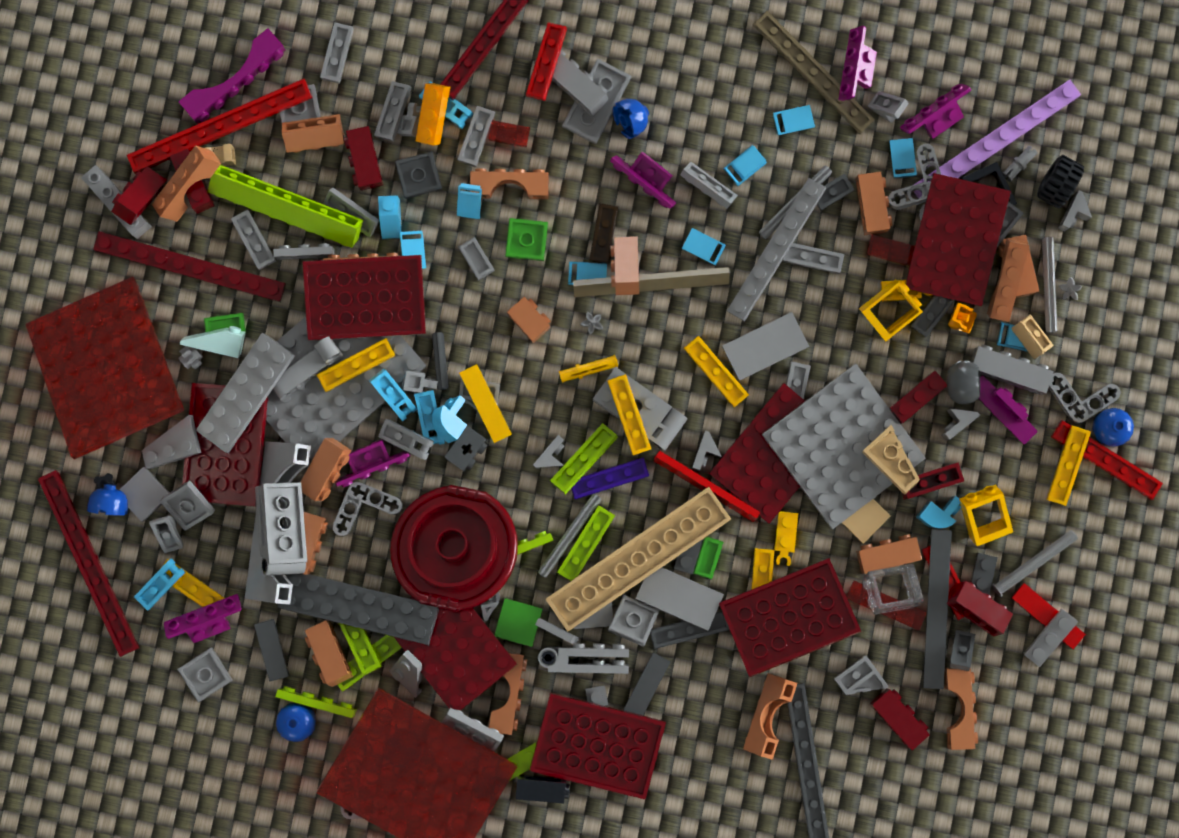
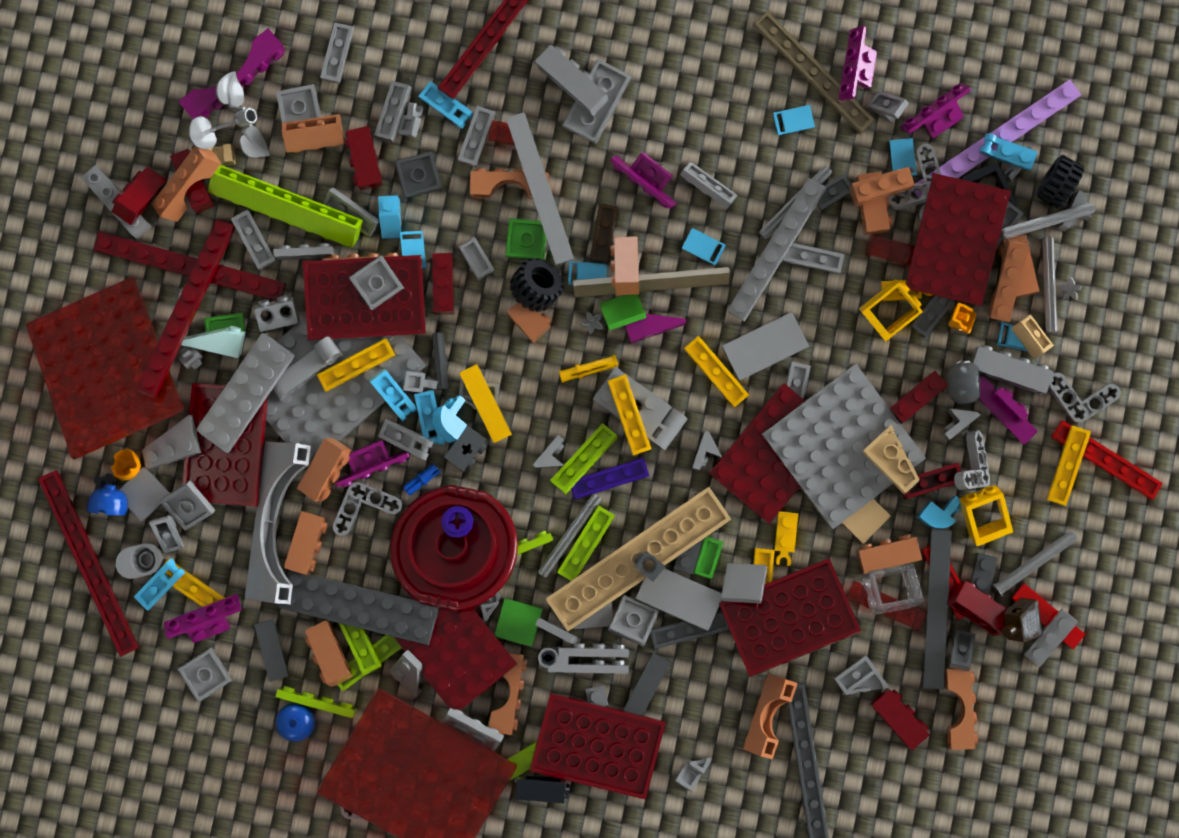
red plate [127,79,313,174] -> none
light grey hinge [255,482,307,576] -> none
light orange brick [415,83,450,145] -> none
medium azure piece [457,183,482,219] -> none
red tile [526,22,567,101] -> none
blue cylinder [612,98,649,139] -> none
red tile [653,451,760,522] -> none
medium azure piece [723,145,767,186] -> none
blue cylinder [1092,408,1134,447] -> none
none -> light orange hair [111,449,141,481]
none -> light grey piece [116,543,162,579]
none -> dark red plate [136,219,236,398]
none -> light grey plant [189,71,270,158]
none -> light grey brick [254,295,300,332]
none -> light grey tile [349,255,404,310]
none -> blue axle [403,463,440,495]
none -> dark red brick [432,253,455,315]
none -> dark purple gear [441,506,474,538]
none -> light grey tile [506,112,574,266]
none -> black tyre [510,258,564,312]
none -> bright green tile [599,294,647,330]
none -> magenta slope [624,314,686,344]
none -> dark grey brick [634,551,665,582]
none -> light grey slope [674,757,712,792]
none -> light grey tile [721,563,767,603]
none -> nougat brick [849,167,914,206]
none -> light grey beam [954,430,990,490]
none -> medium azure plate [979,133,1038,171]
none -> light grey axle [1001,203,1095,239]
none -> dark brown torso [1001,597,1042,642]

